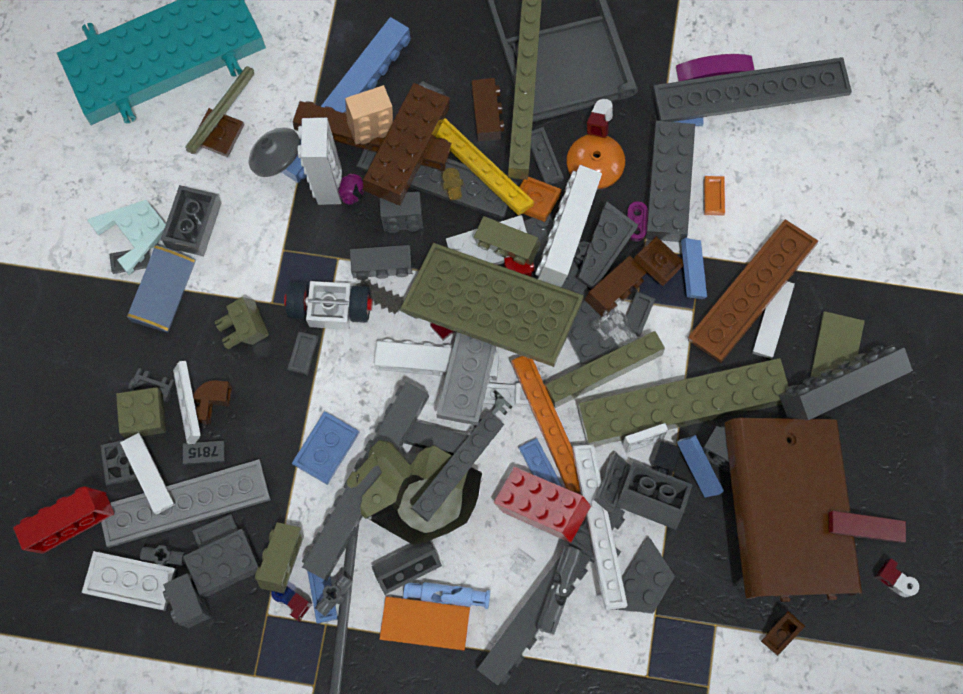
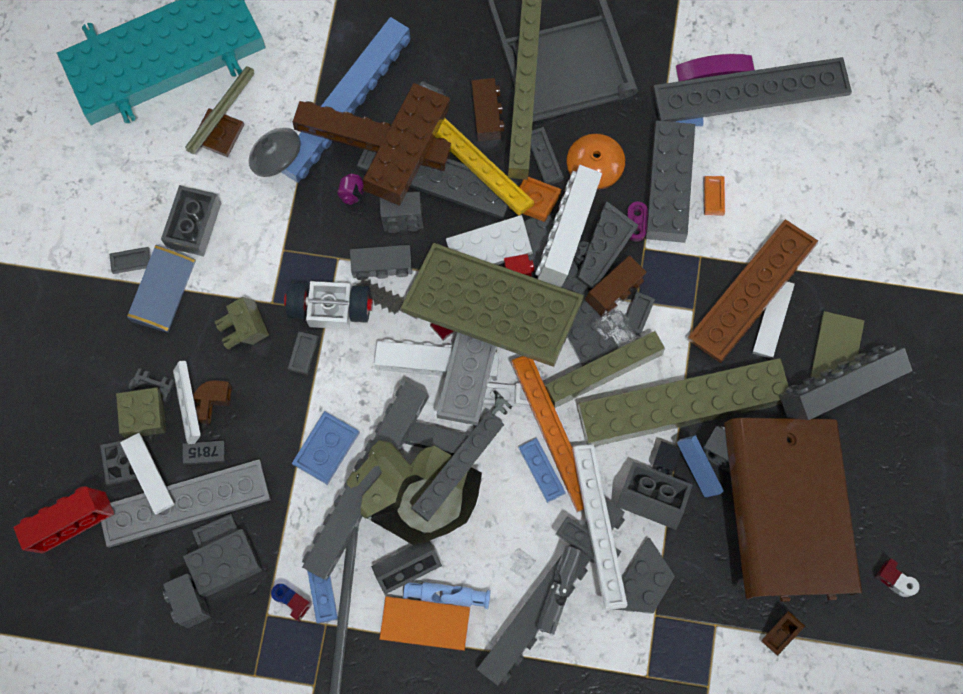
white plate [82,551,176,611] -> none
light aqua wing [87,200,166,275] -> none
dark grey axle [140,545,186,567] -> none
olive brick [255,522,304,593] -> none
white brick [298,118,342,205] -> none
dark grey axle [315,574,353,616] -> none
light nougat brick [345,85,393,144] -> none
clear yellow hips [442,168,464,201] -> none
olive brick [473,216,541,265] -> none
brick [493,467,591,543] -> none
dark red leg [587,99,613,138] -> none
dark grey tile [594,453,631,513] -> none
white tile [623,423,668,453] -> none
reddish brown plate [634,236,684,286] -> none
medium blue tile [681,238,707,299] -> none
dark red tile [829,511,906,543] -> none

